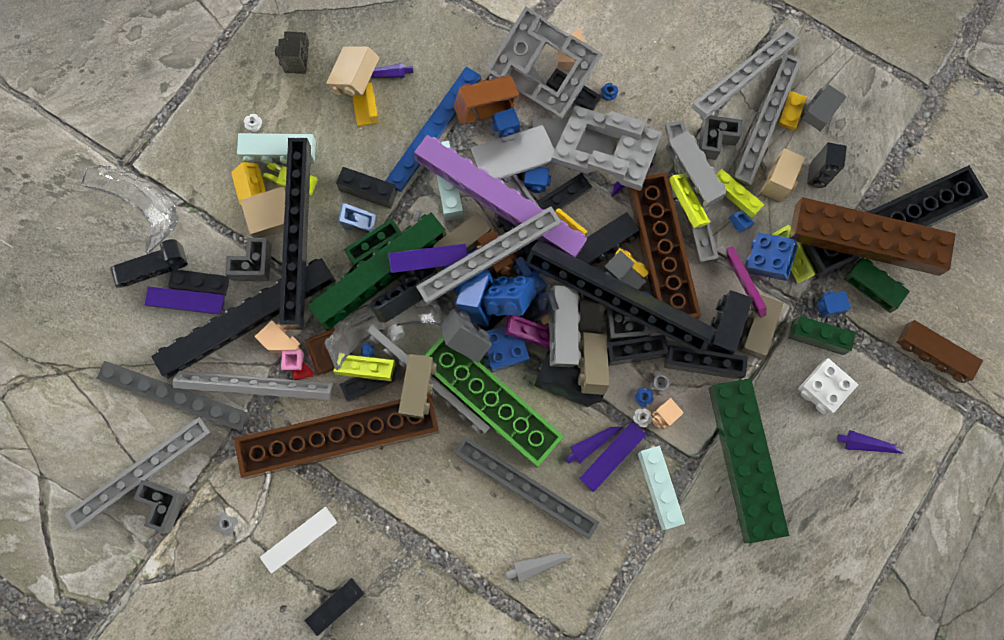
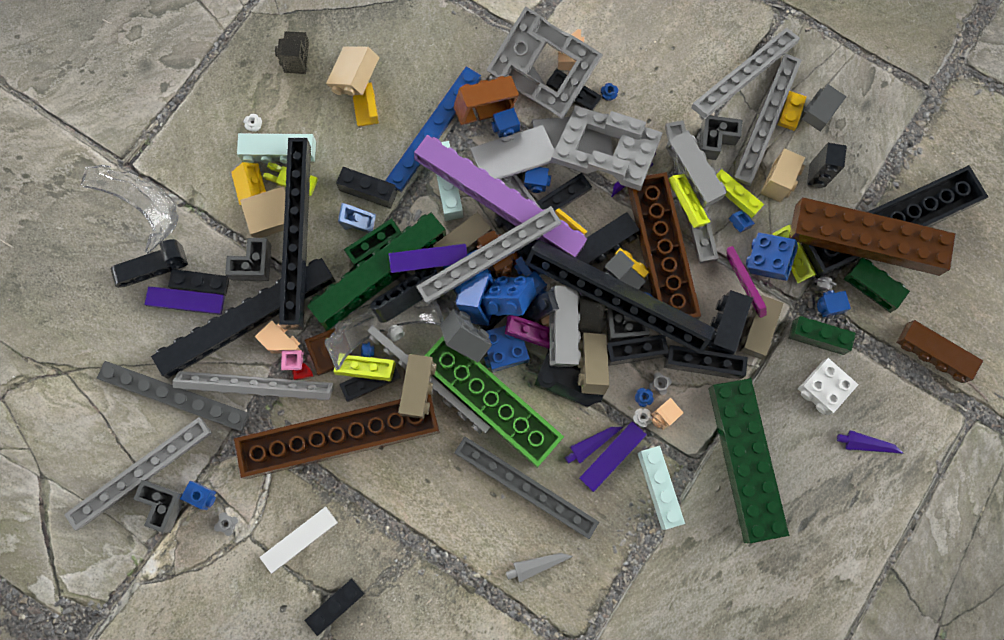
dark purple bar [370,63,414,78] -> none
none -> blue brick [180,481,216,510]
none -> light grey plate [814,277,836,292]

